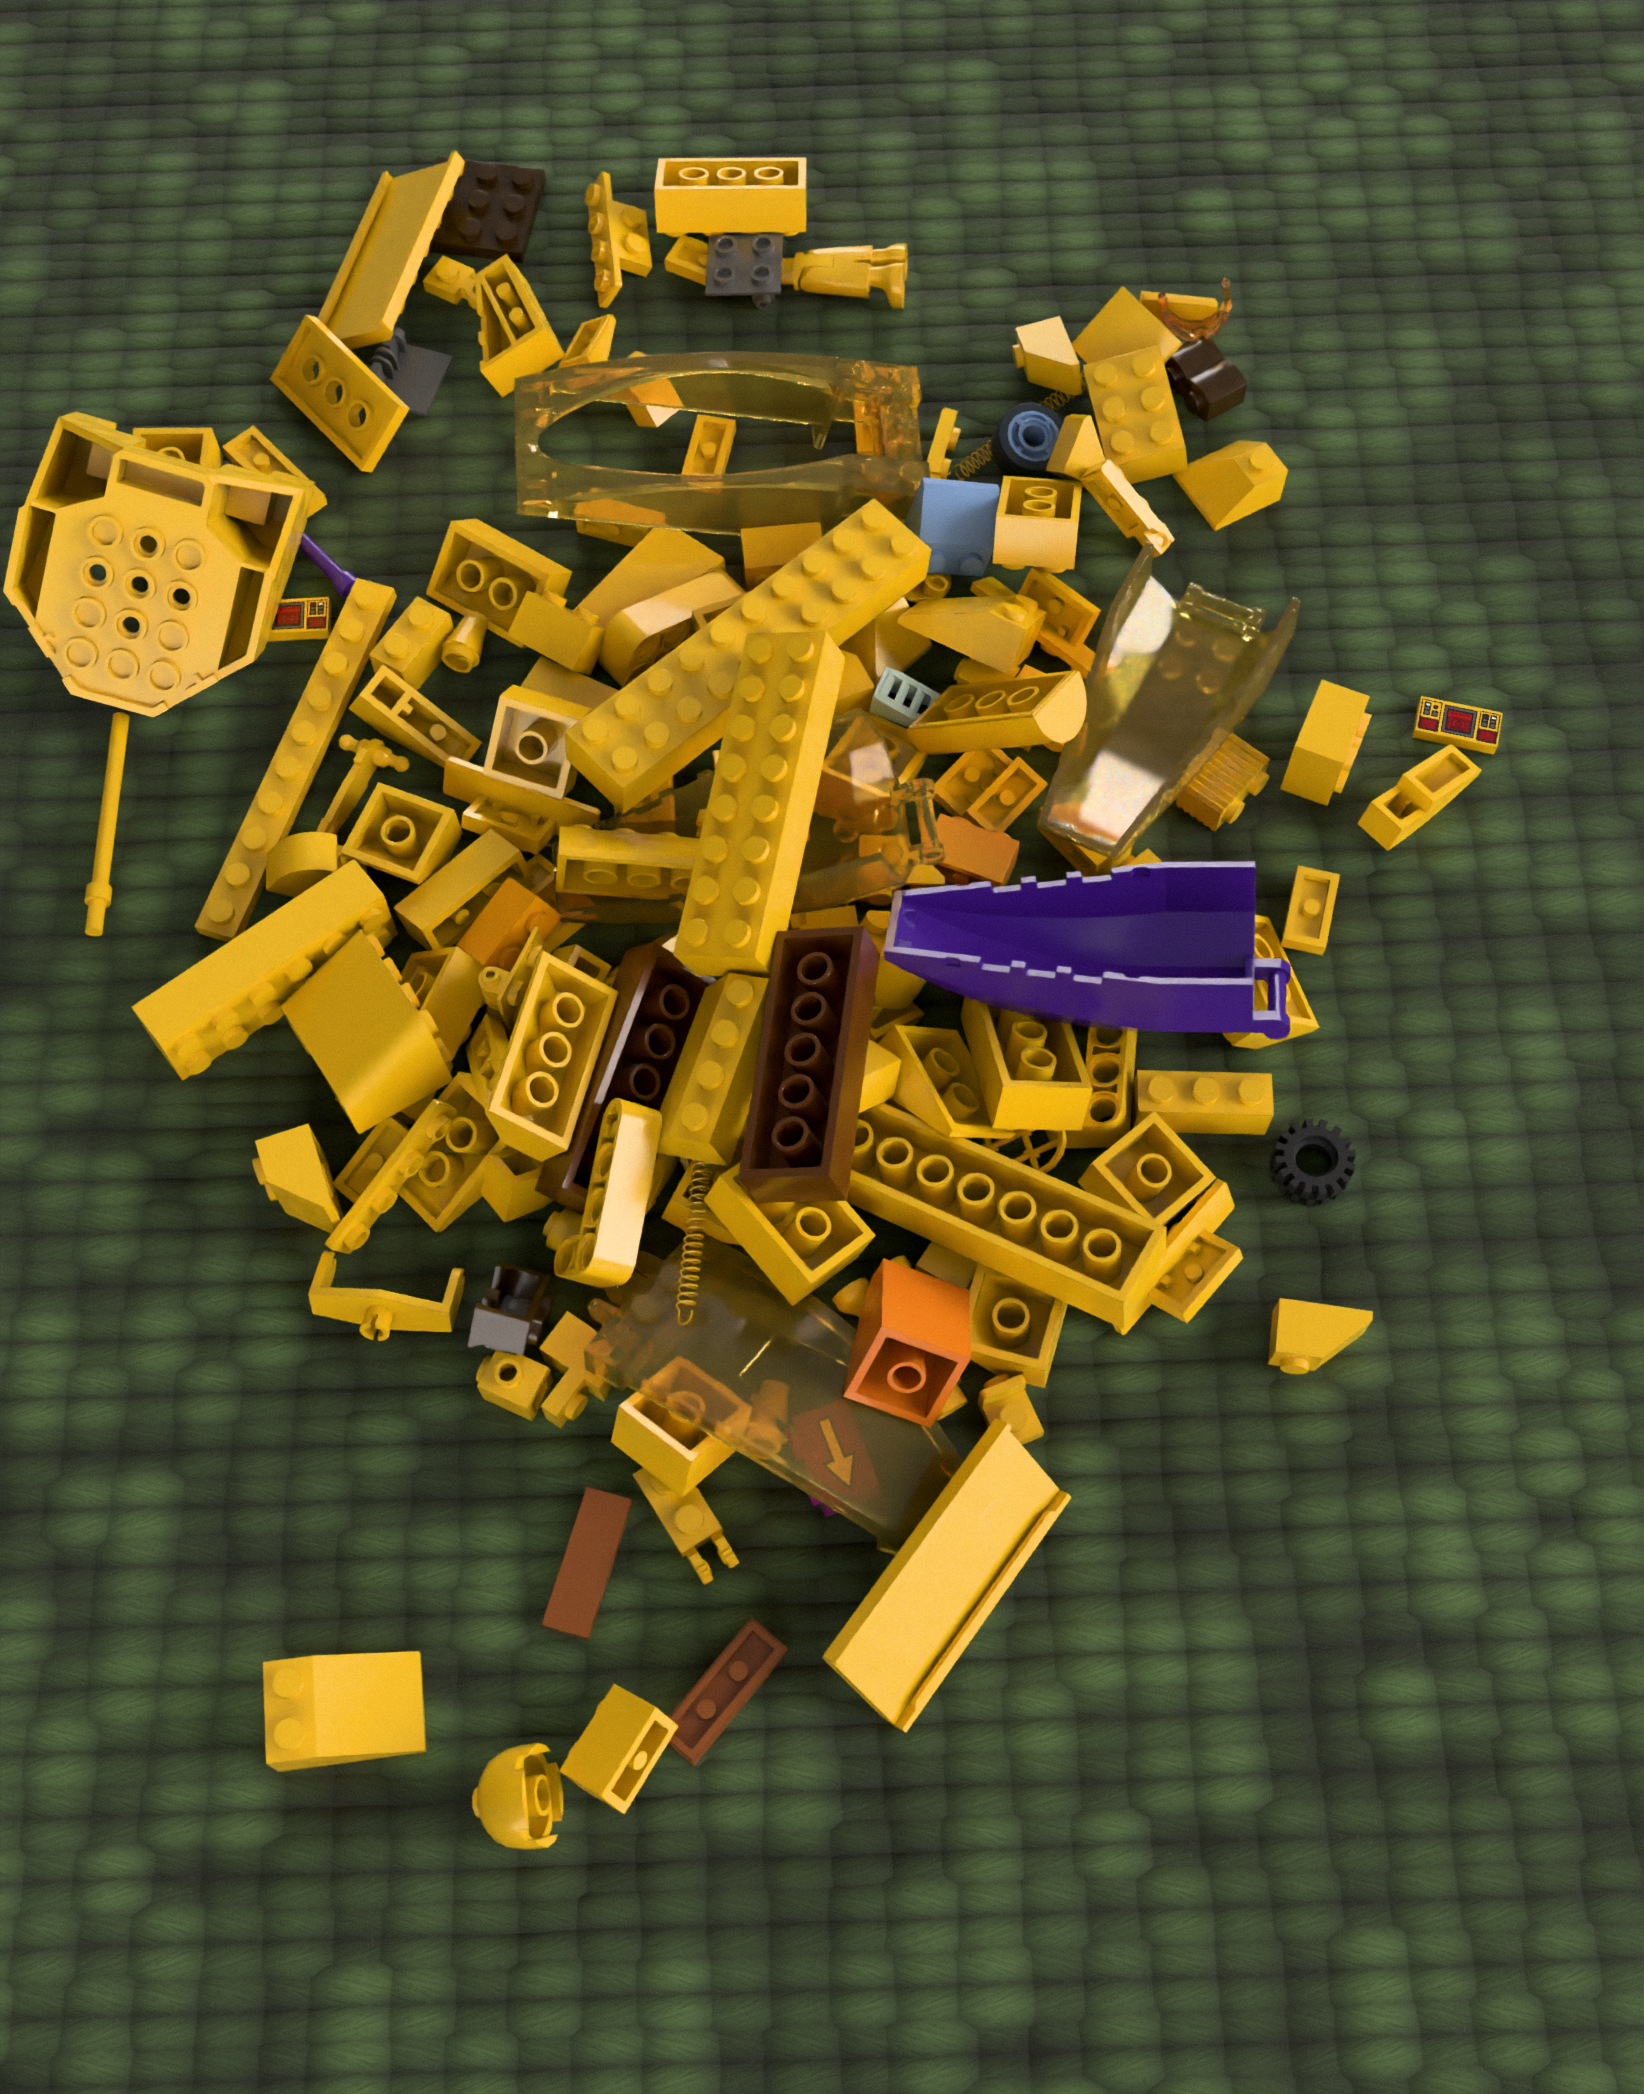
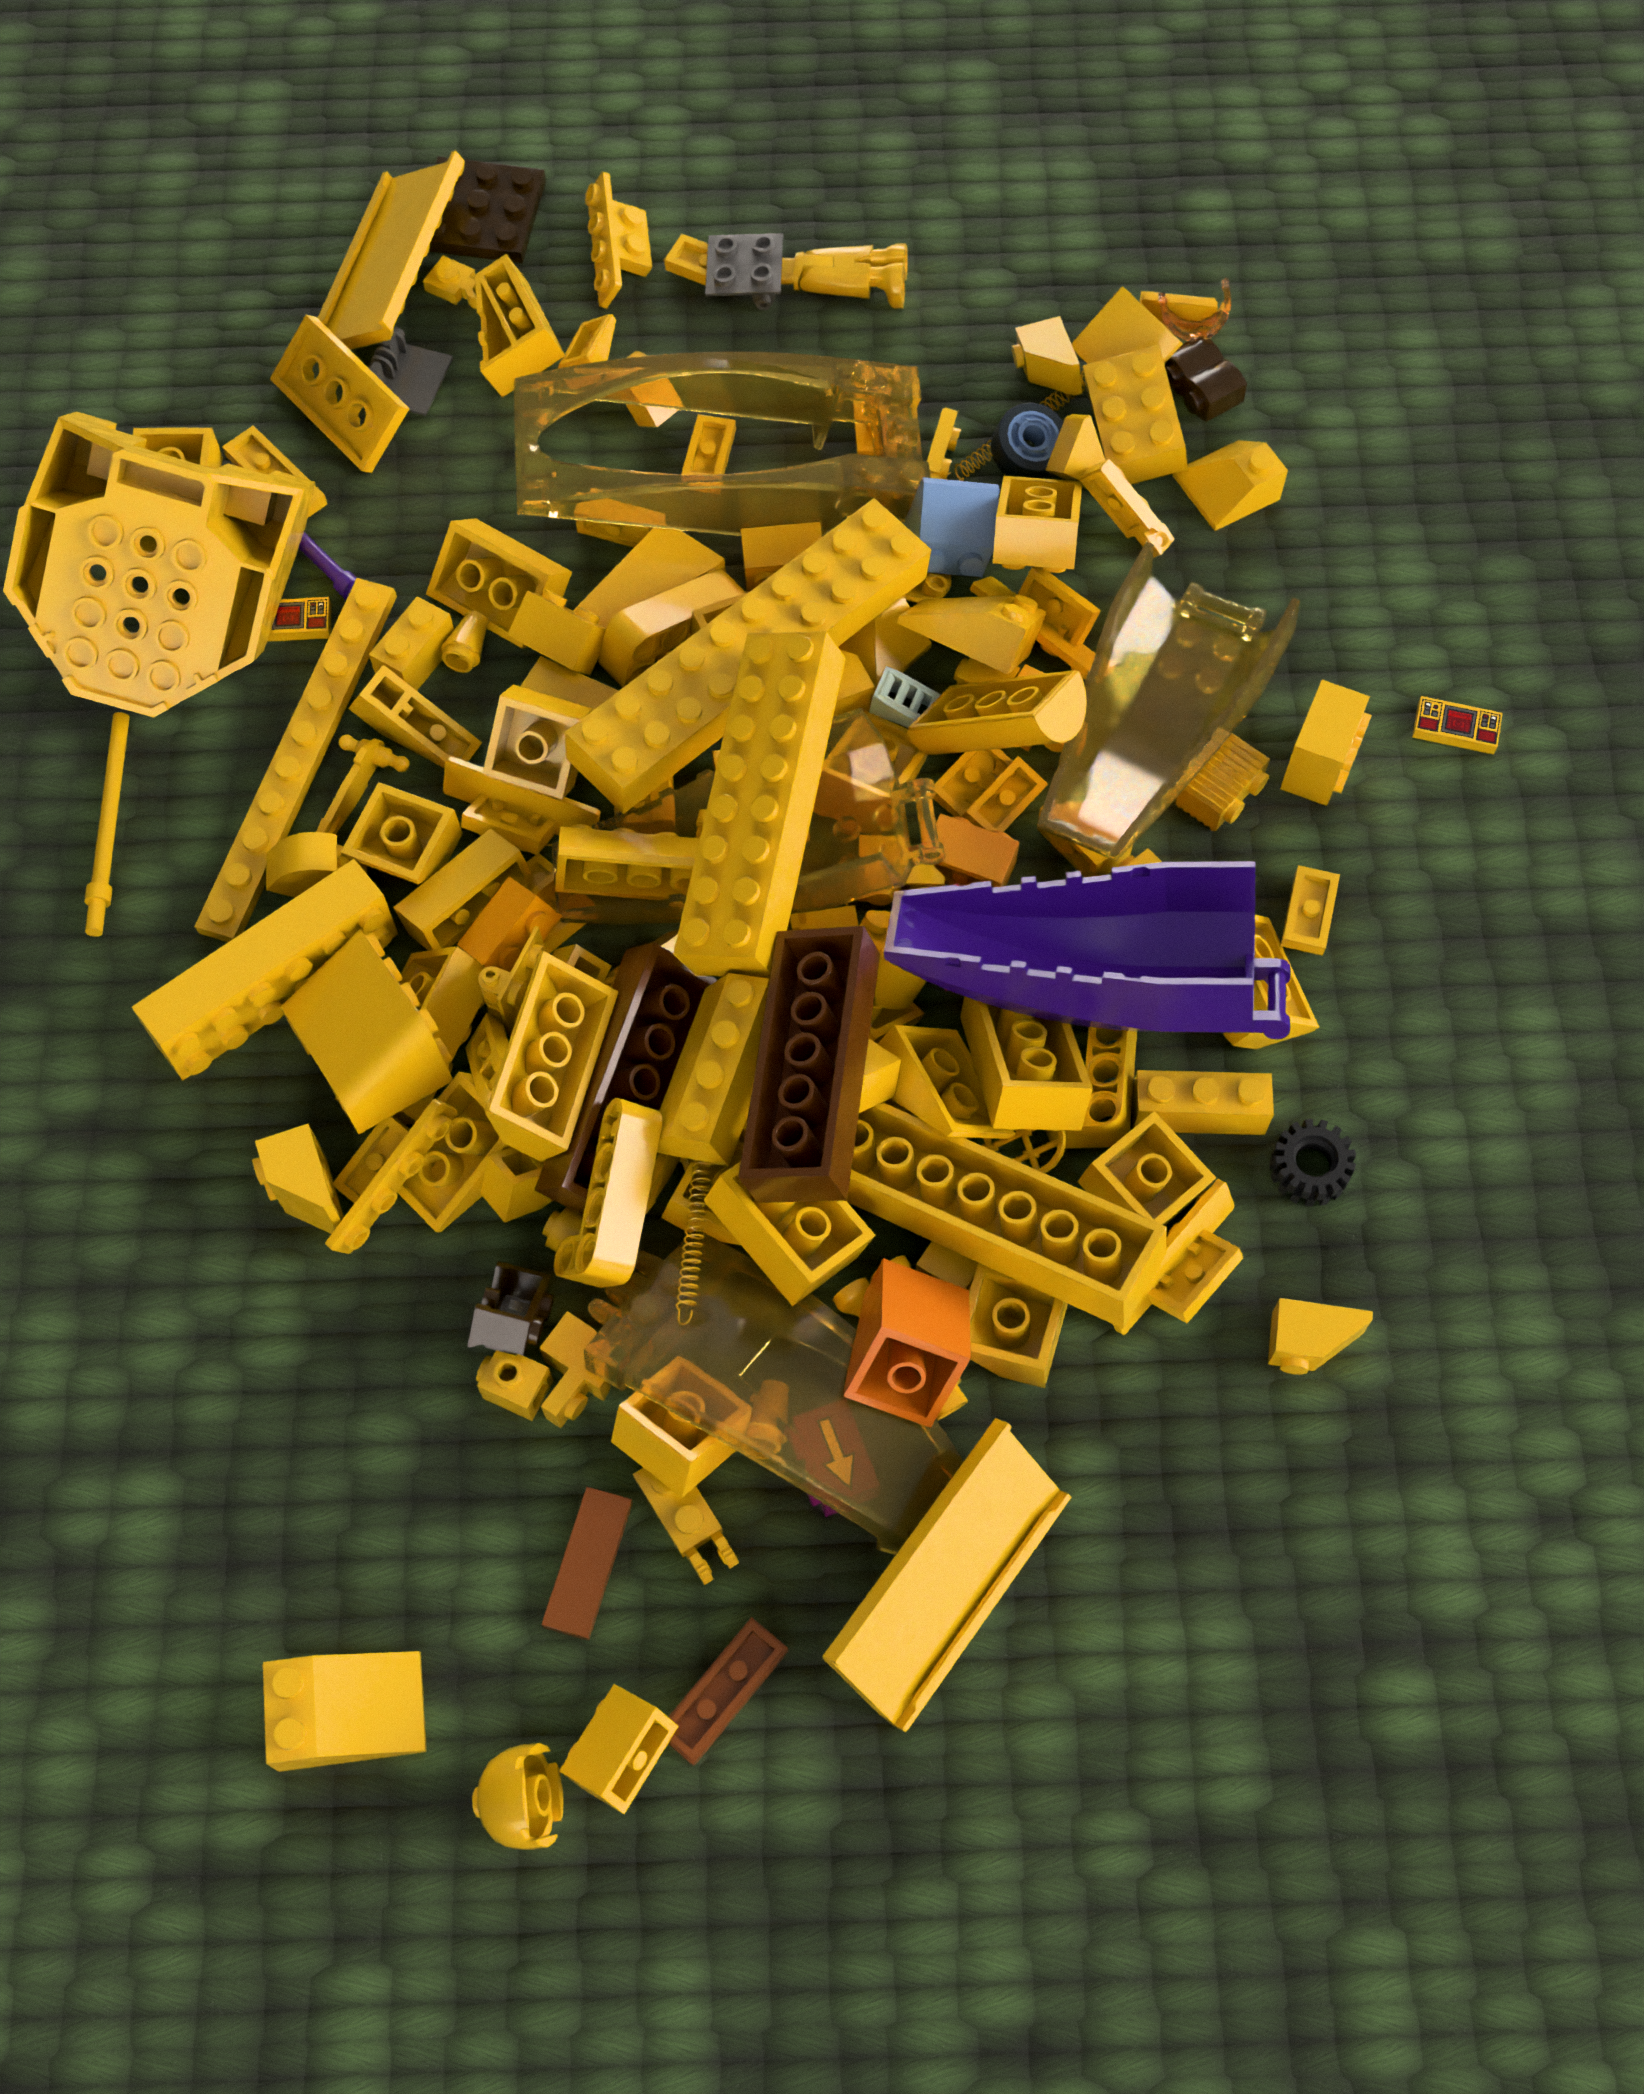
yellow piece [308,1251,465,1341] -> none
yellow brick [654,158,807,237] -> none
yellow bracket [977,1374,1044,1445] -> none
yellow slope [1357,744,1482,851] -> none

